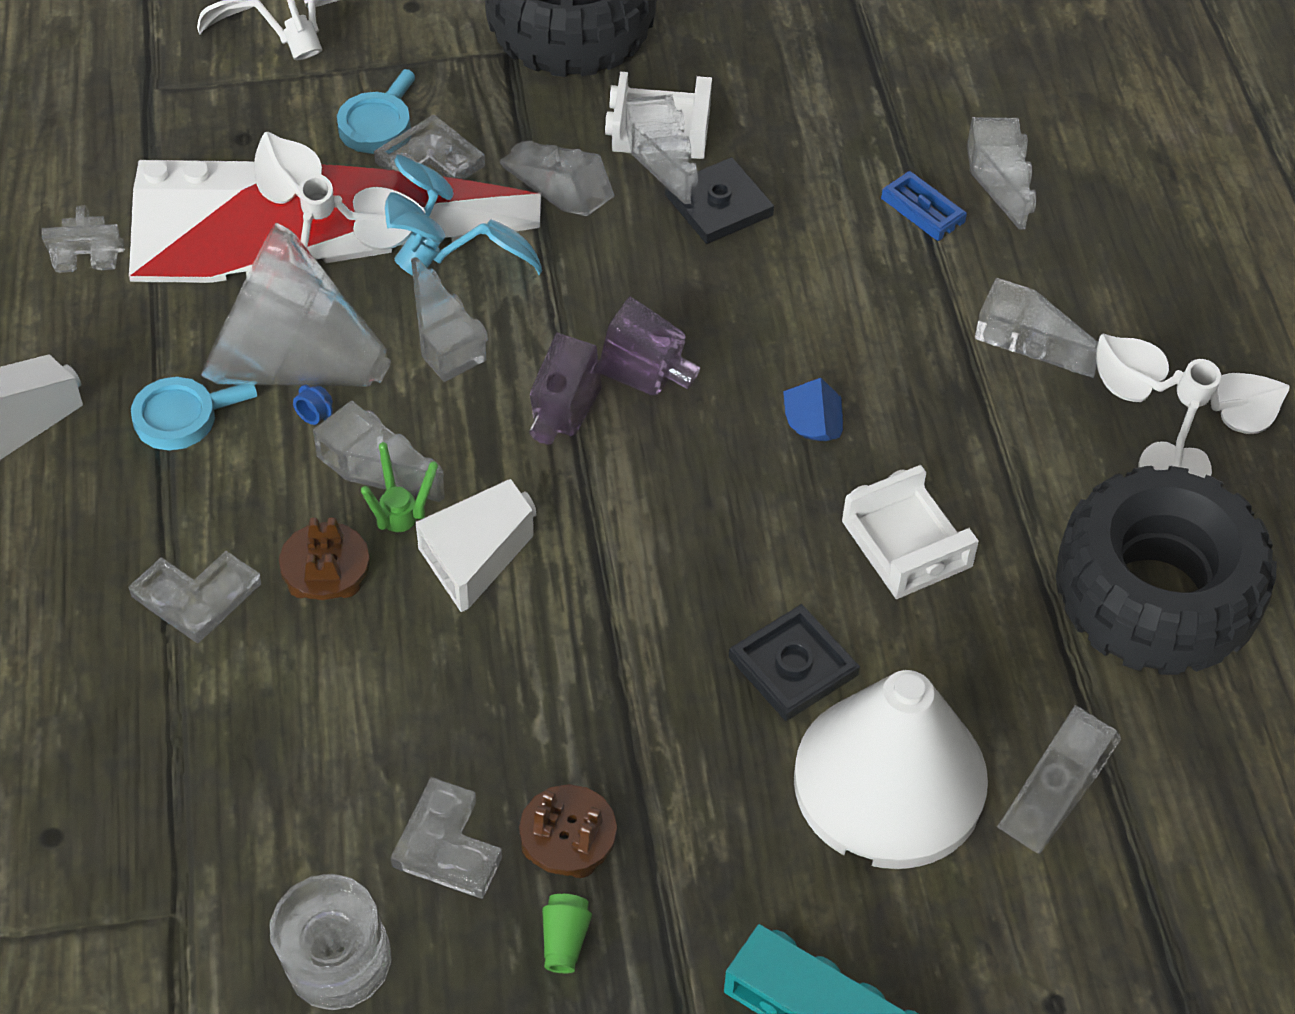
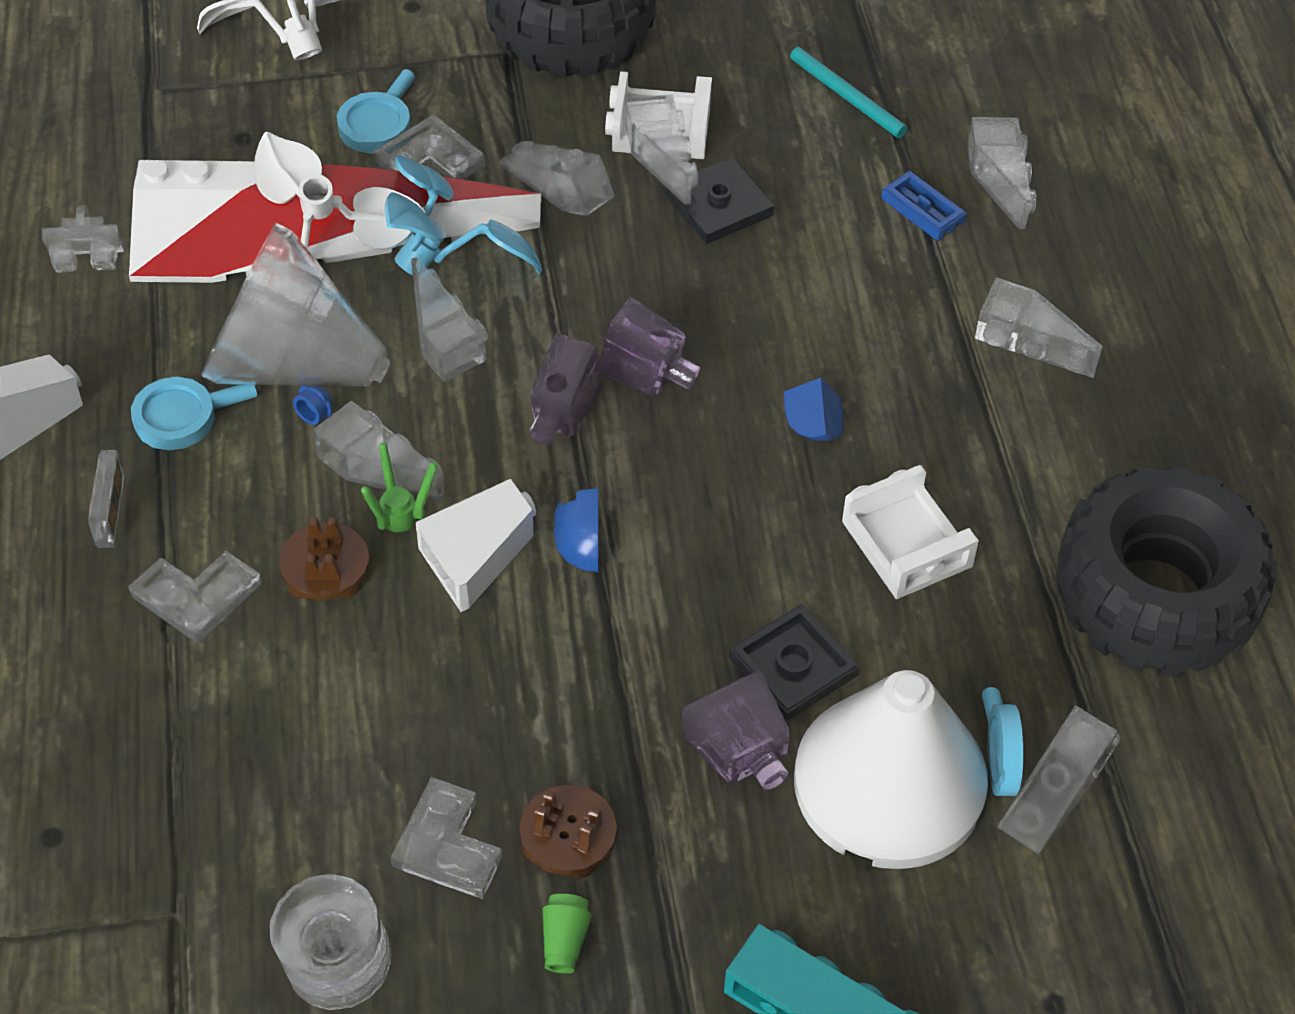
white plant [1096,333,1290,478] -> none
none -> clear tile [88,450,124,548]
none -> blue brick [554,488,598,572]
none -> clear purple torso [681,670,790,790]
none -> teal bar [790,47,908,139]
none -> medium azure piece [982,687,1023,796]

